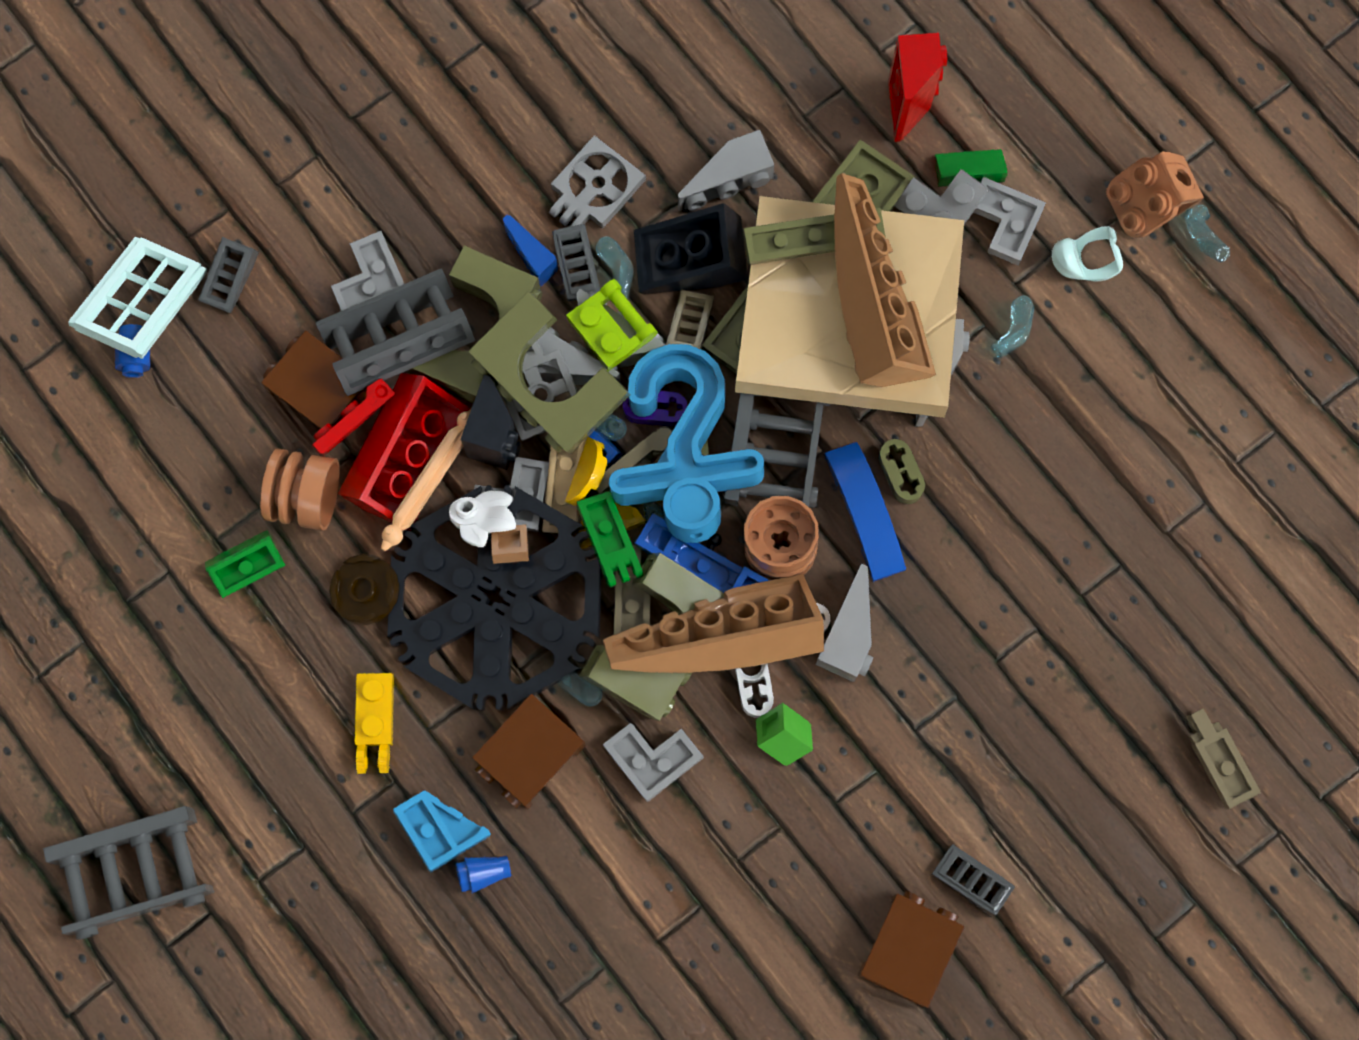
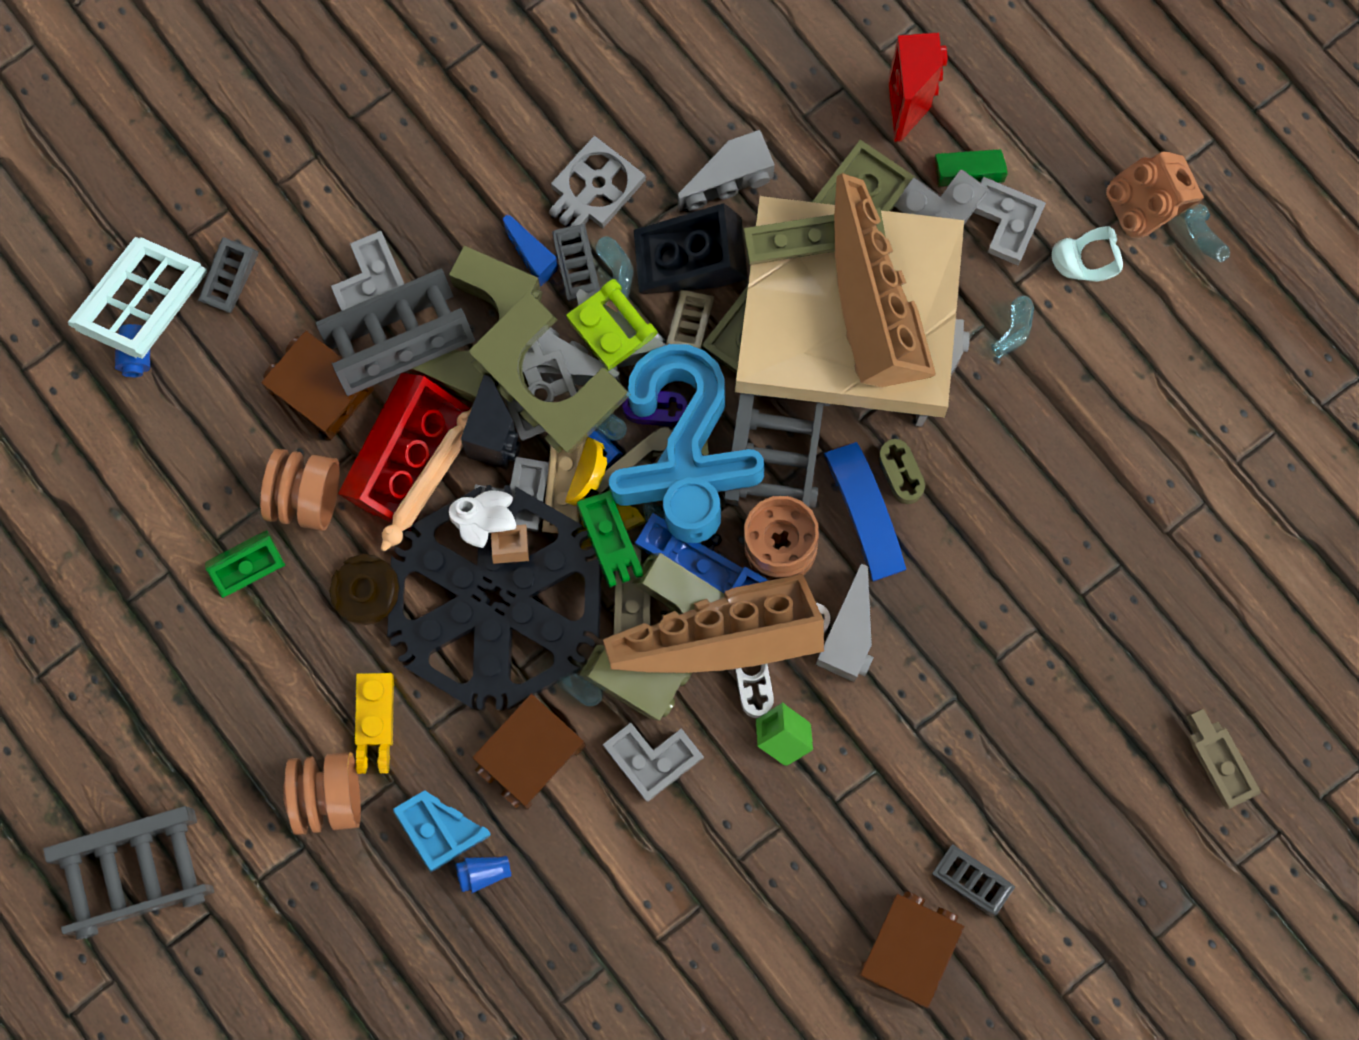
red hinge [312,378,395,456] -> none
none -> nougat wheel [284,752,361,835]

